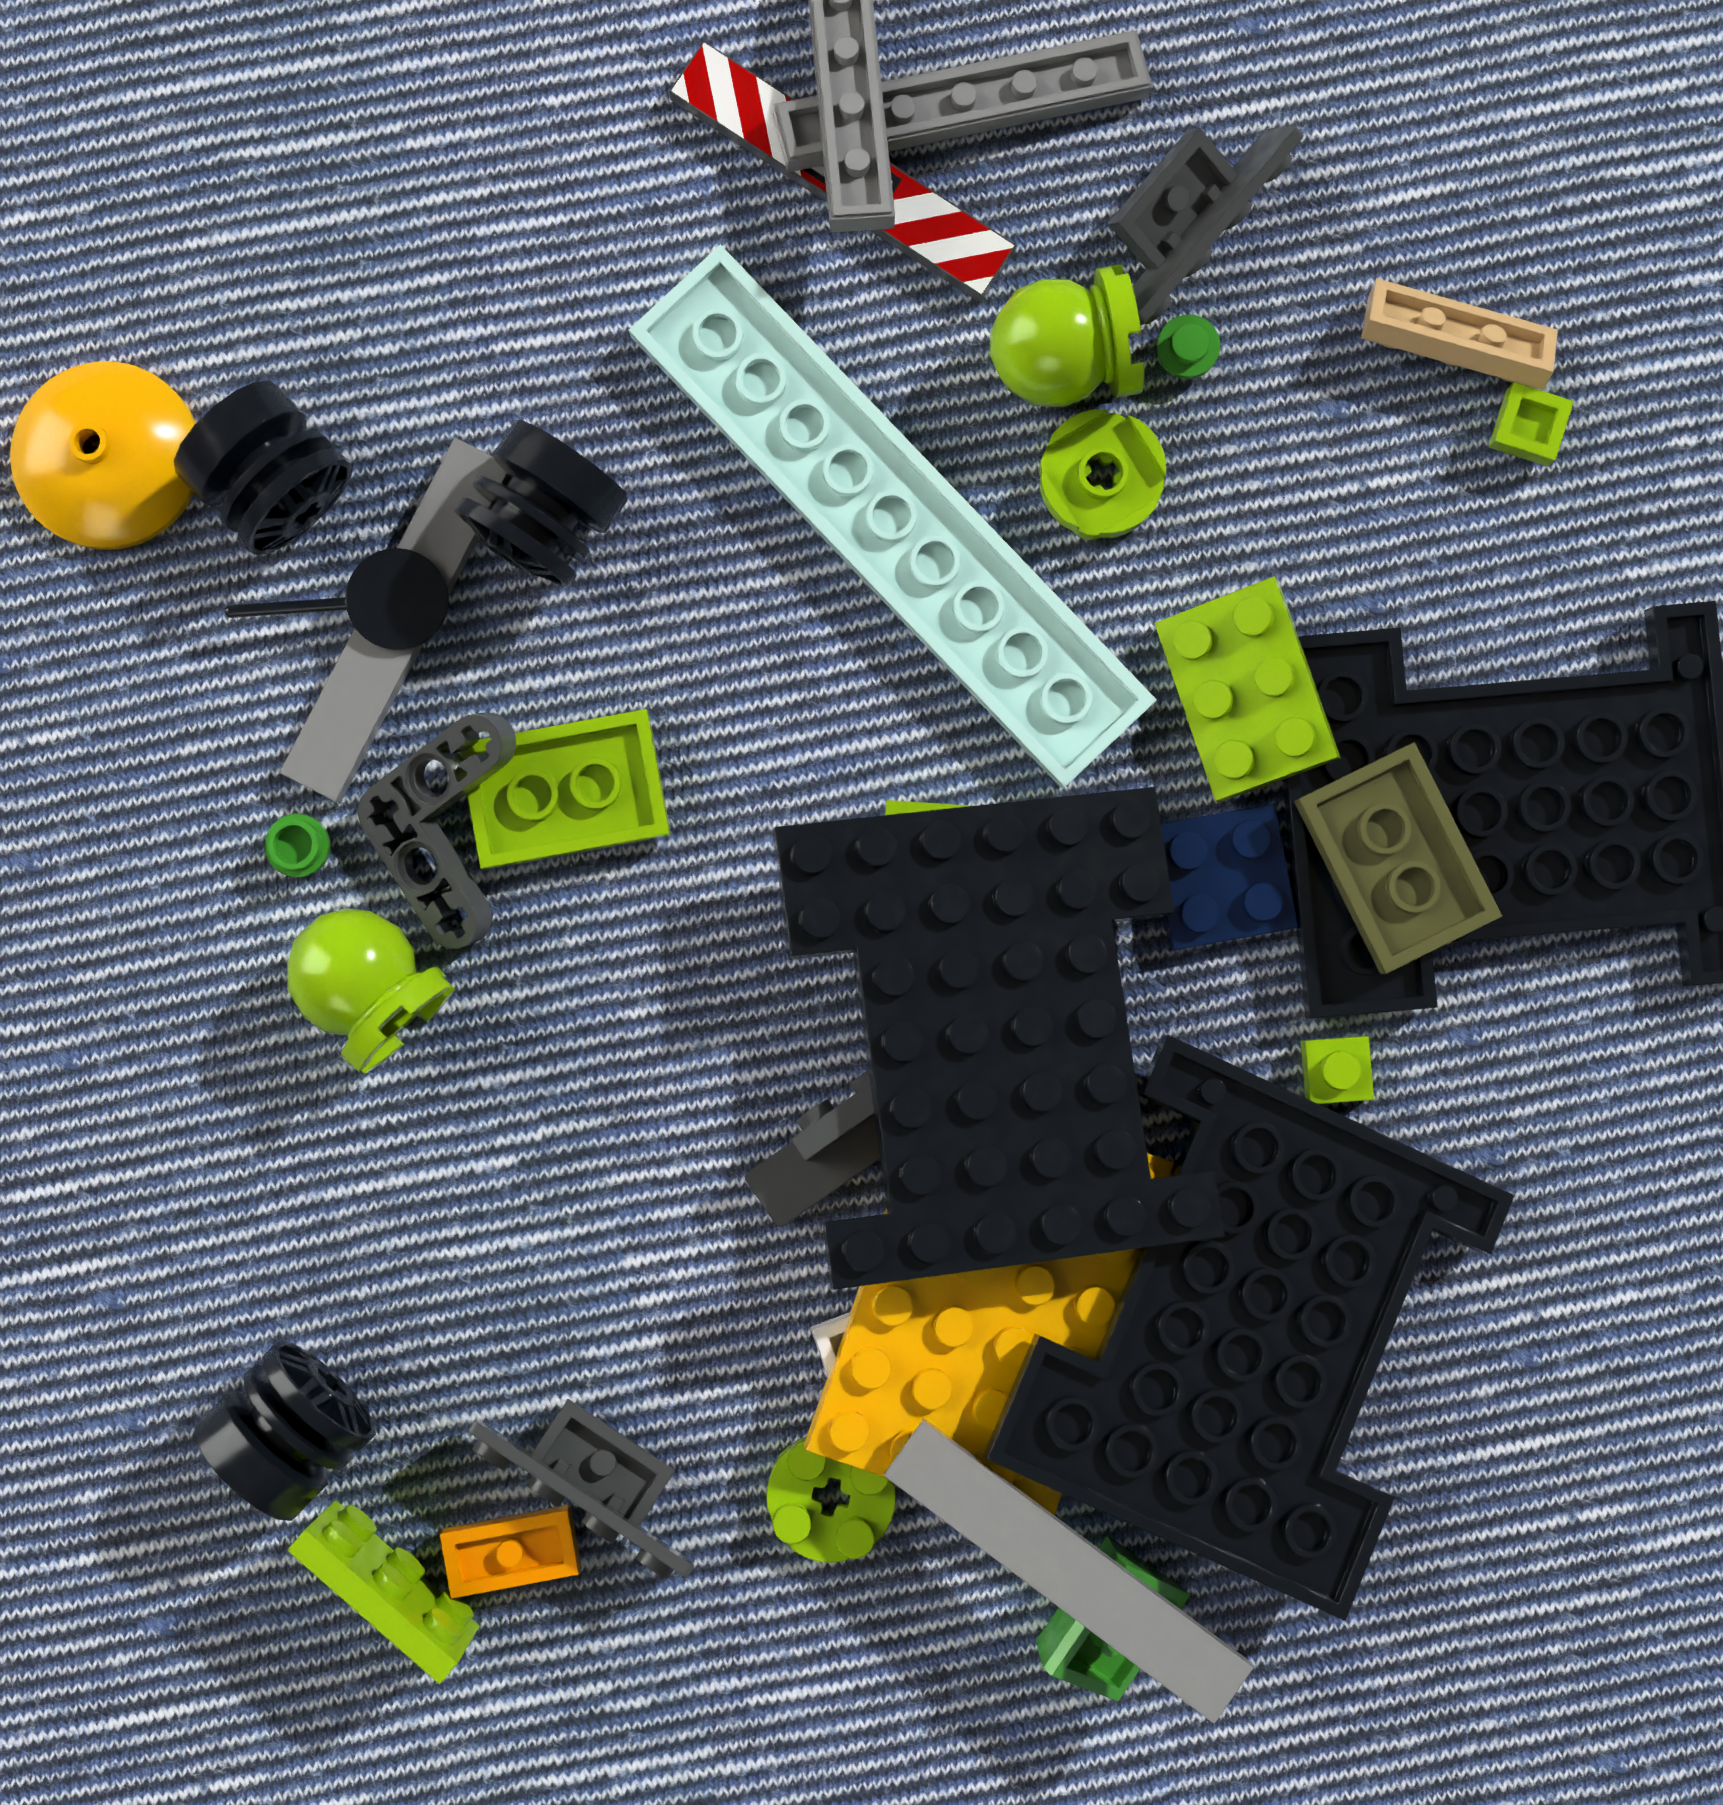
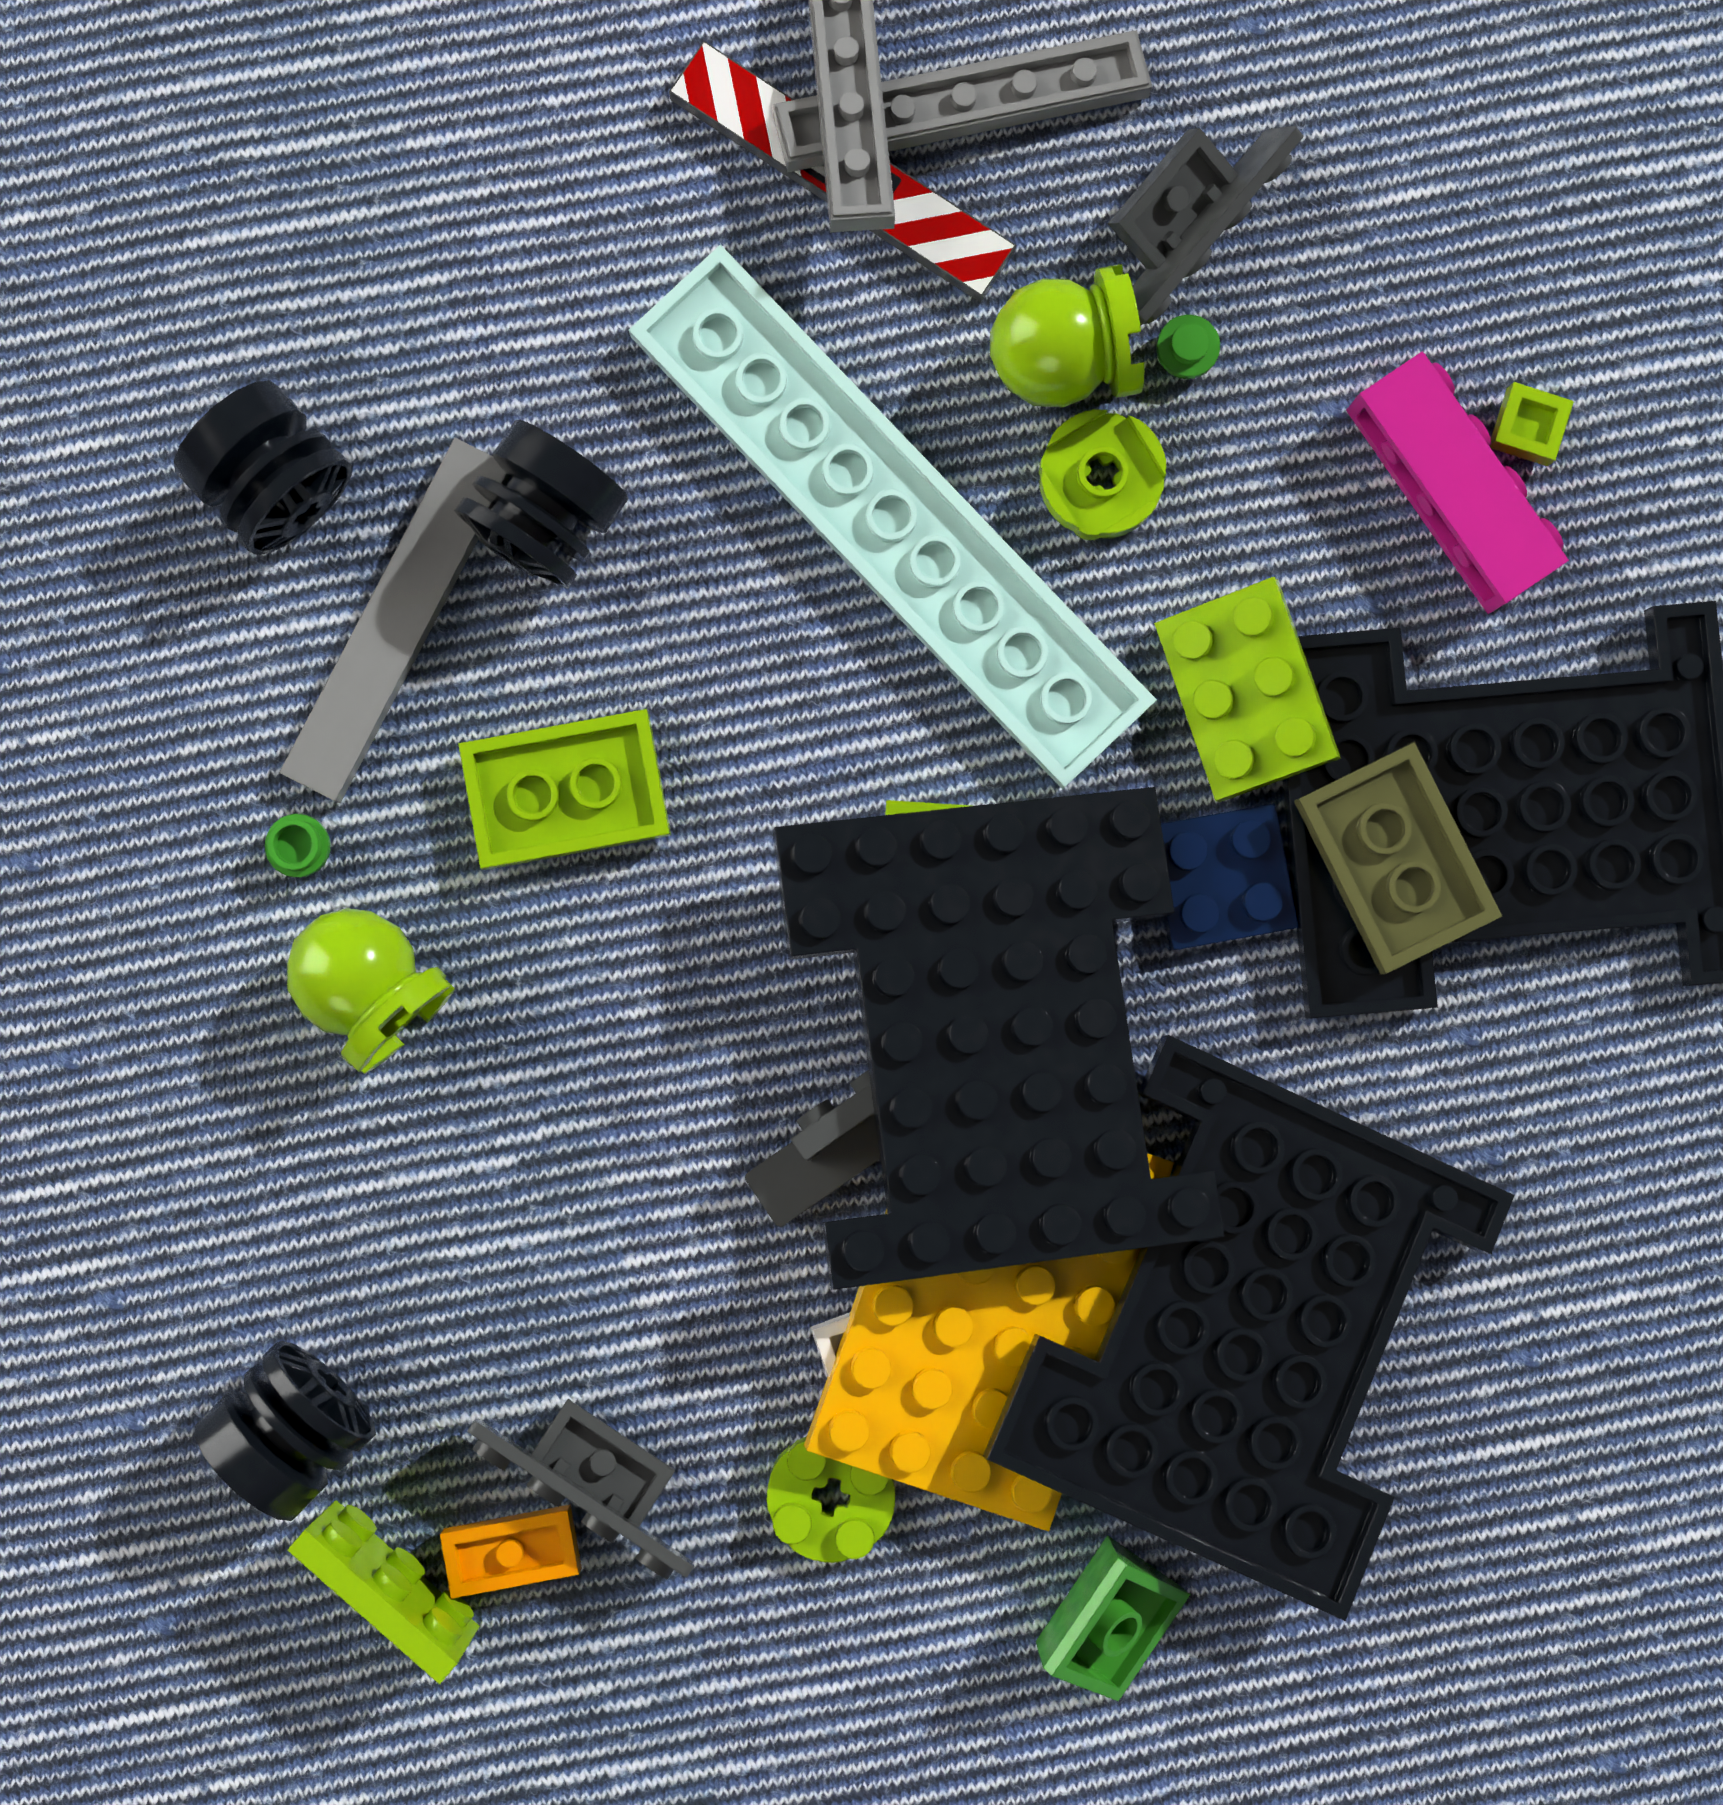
yellow dish [10,361,196,550] -> none
black piece [224,548,449,650] -> none
dark grey beam [358,712,516,949] -> none
light grey tile [884,1418,1254,1724] -> none
lime plate [1300,1036,1374,1104] -> none
tan plate [1361,278,1558,390] -> none
none -> dark pink brick [1346,351,1569,614]

